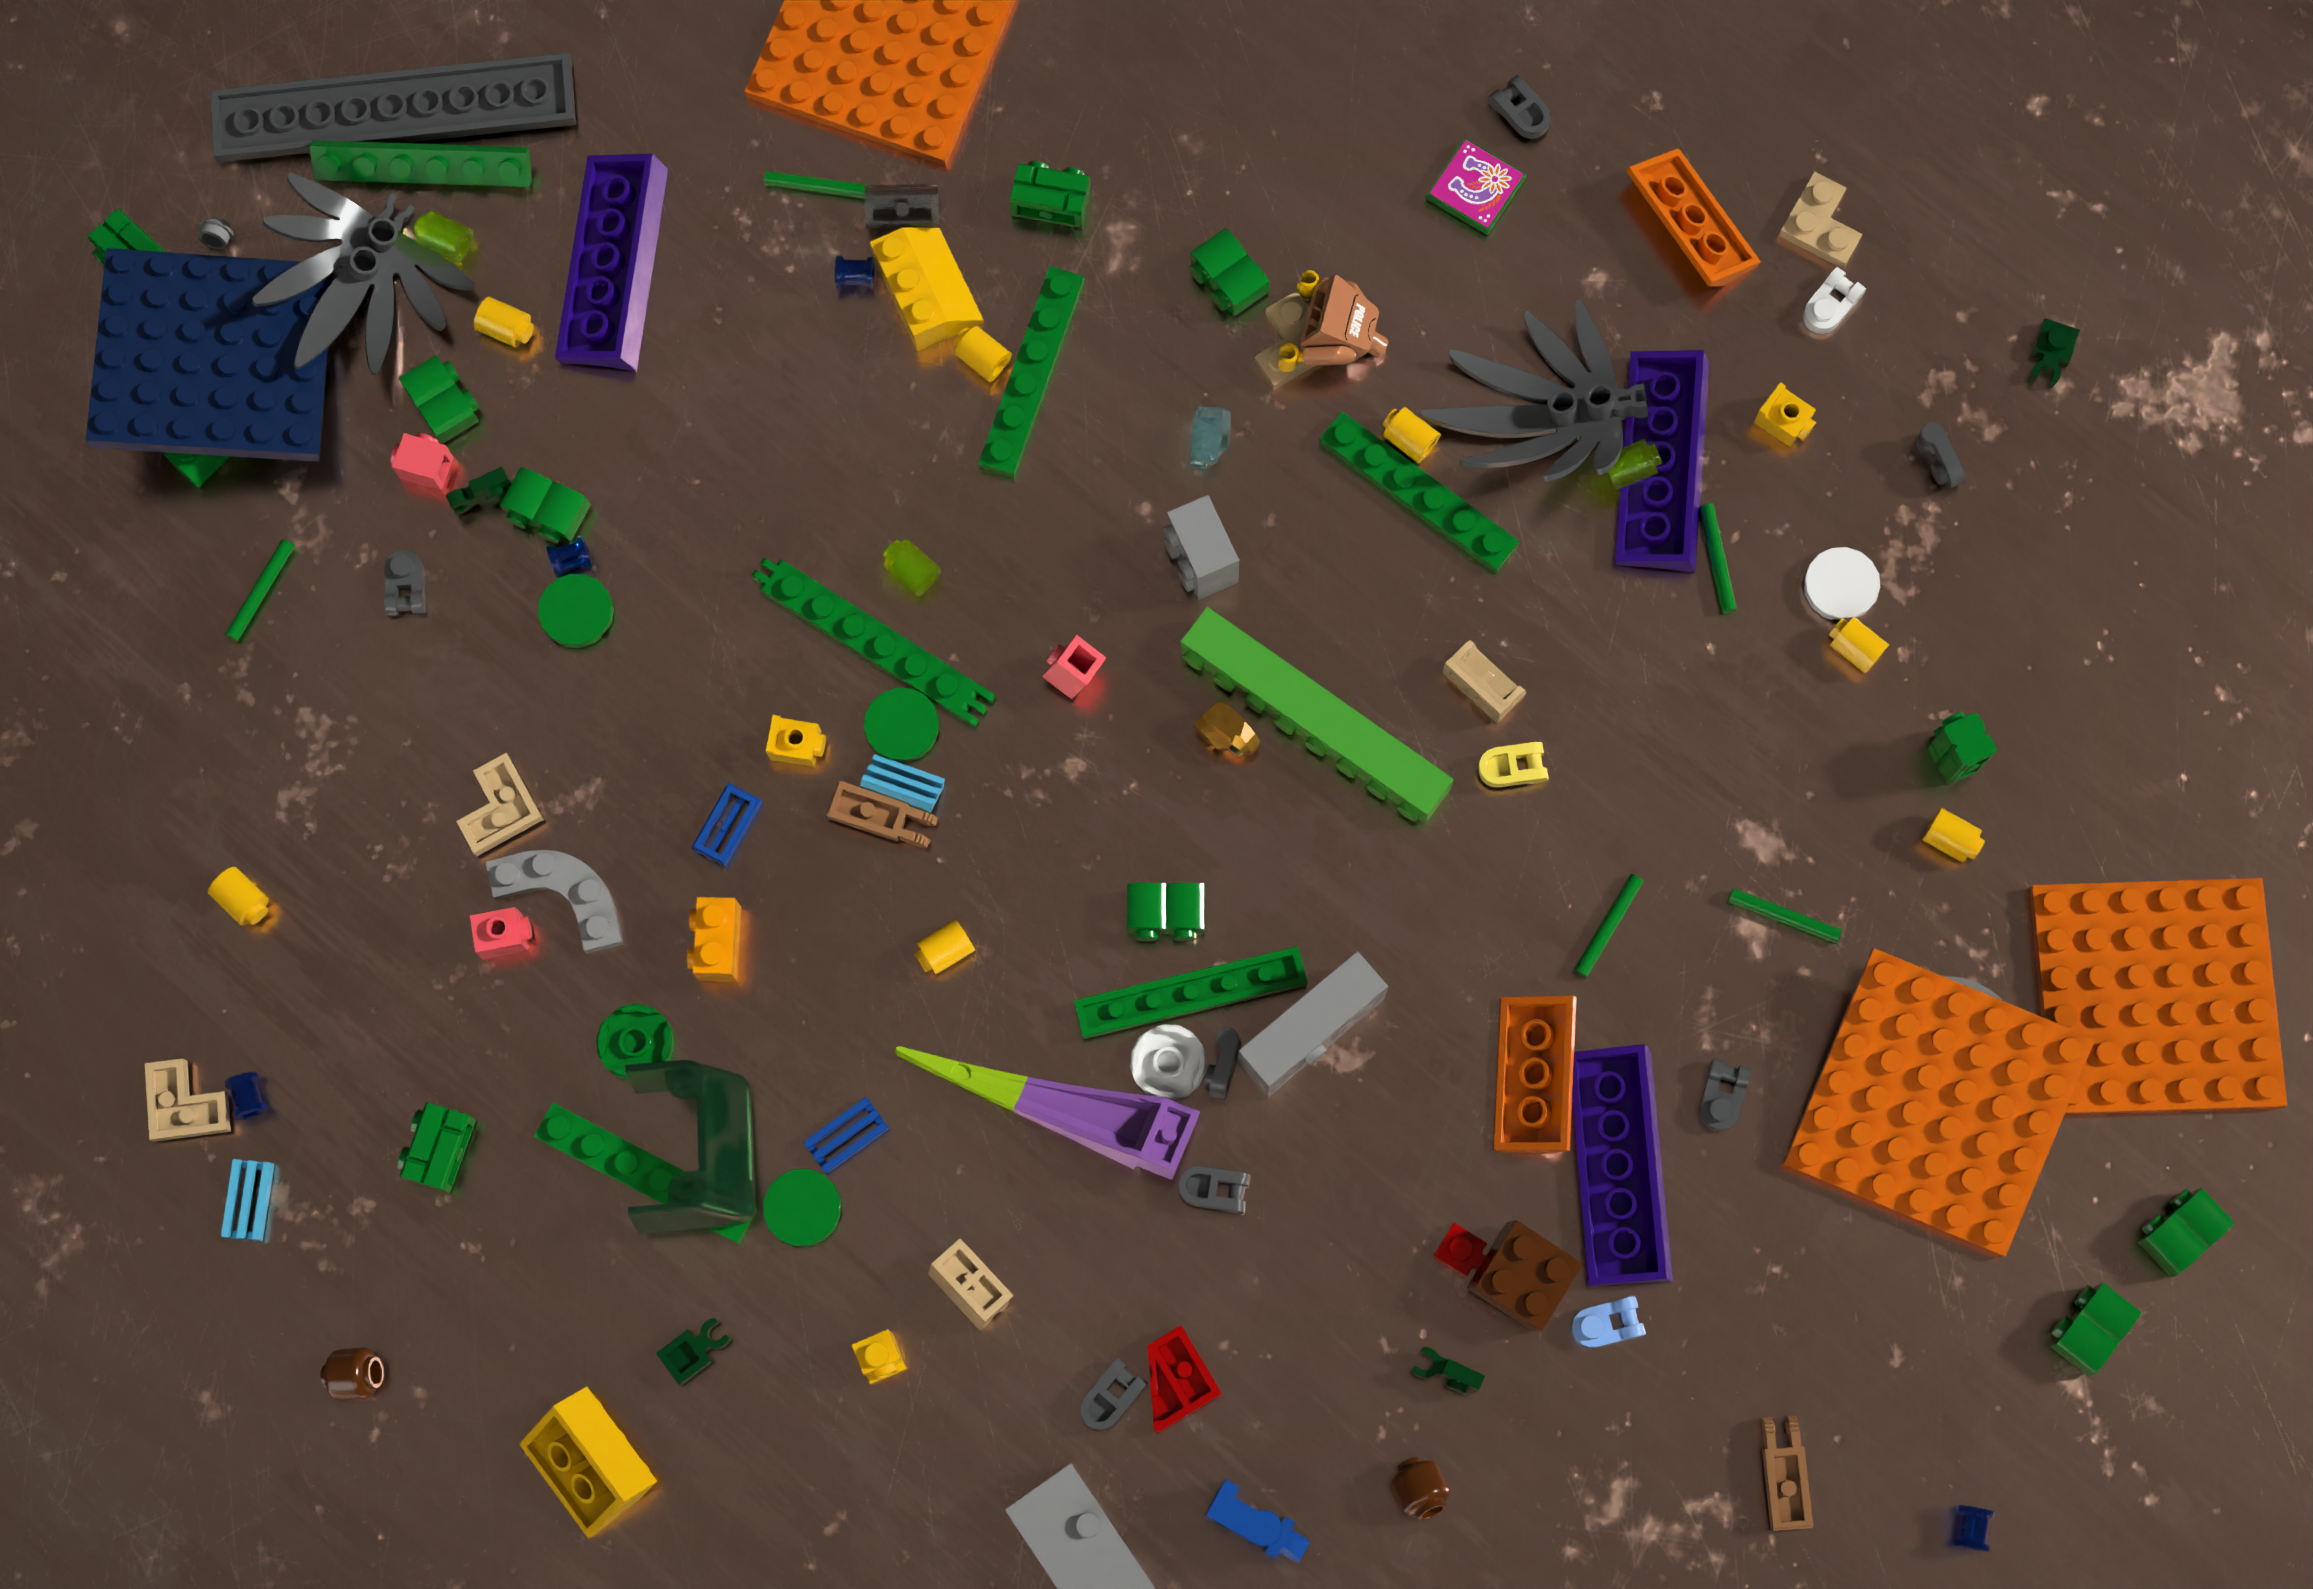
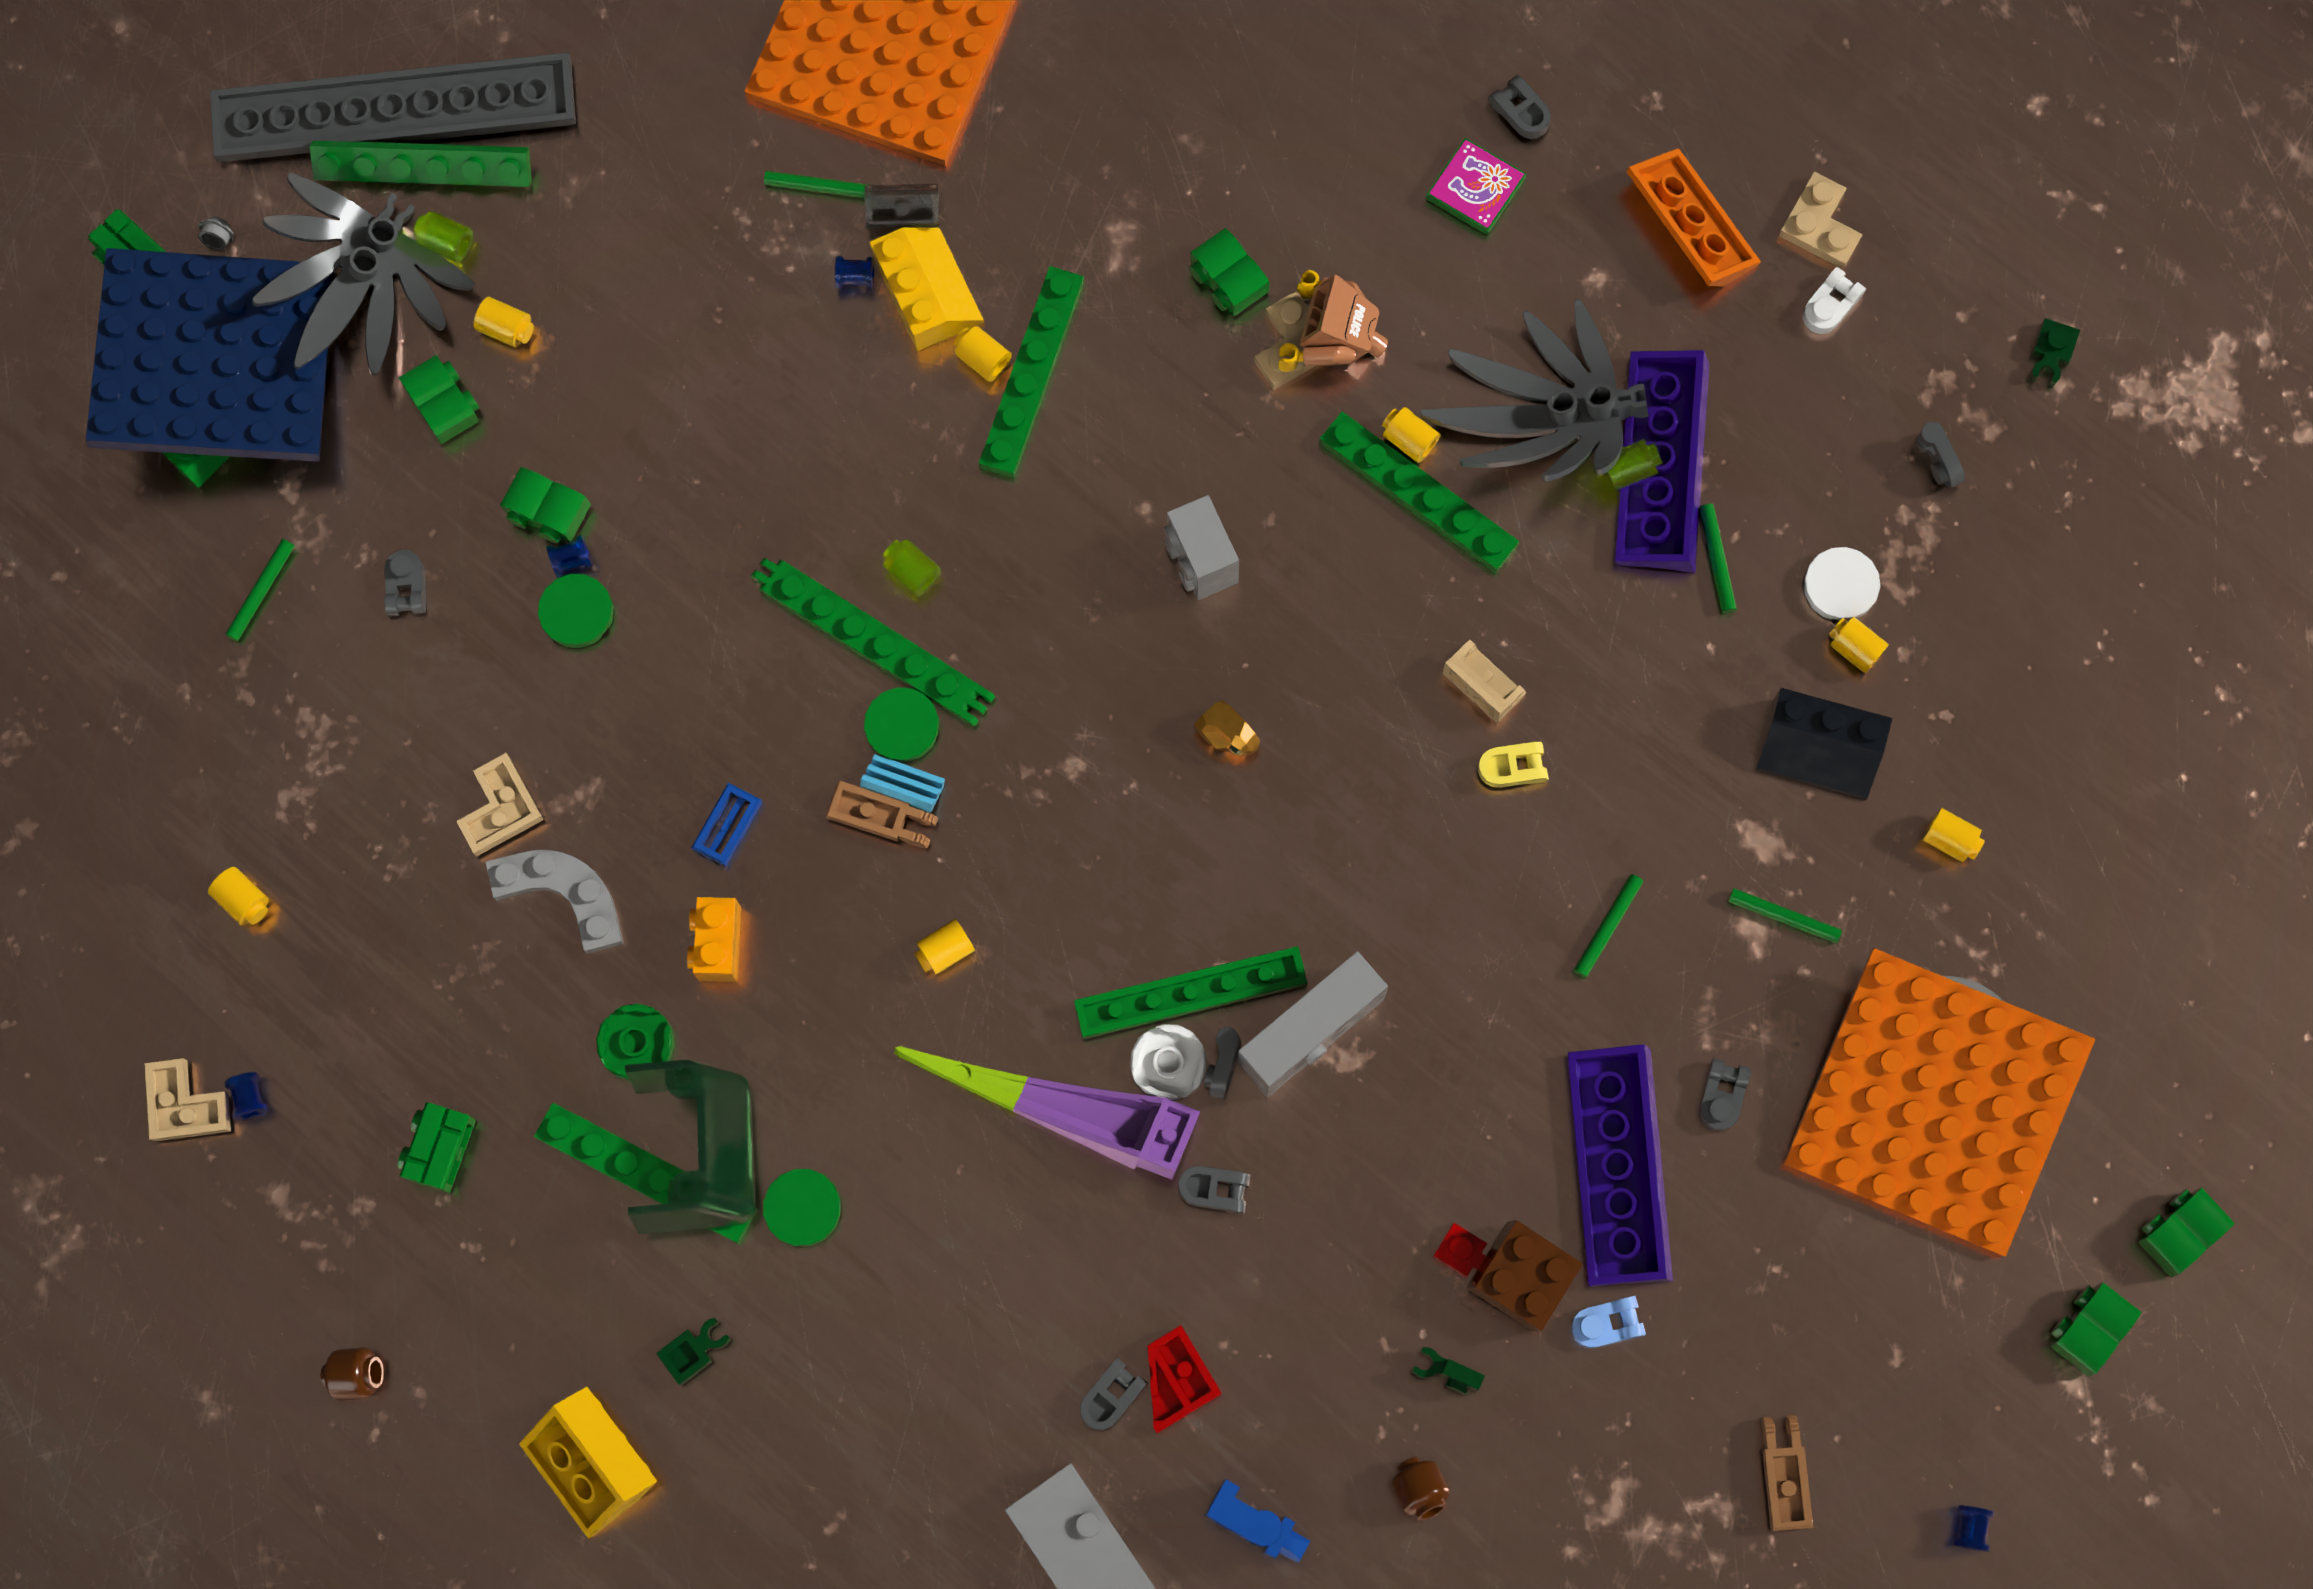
medium azure tile [221,1159,275,1241] -> none
coral brick [390,433,454,491] -> none
dark green plate [445,466,511,515] -> none
coral brick [470,907,532,960] -> none
dark purple arch [555,154,668,371] -> none
yellow brick [766,715,826,767] -> none
blue tile [803,1097,890,1175] -> none
yellow brick [852,1329,907,1385] -> none
tan hinge [928,1238,1014,1331] -> none
green brick [1010,161,1091,228] -> none
coral brick [1042,635,1106,699] -> none
green brick [1127,882,1205,941] -> none
bright green brick [1181,607,1454,823] -> none
clear light blue rock [1190,407,1231,471] -> none
orange slope [1494,996,1576,1154] -> none
yellow brick [1754,382,1816,447] -> none
green brick [1928,711,1997,784] -> none
orange plate [2029,878,2287,1115] -> none
none -> black slope [1755,688,1893,800]

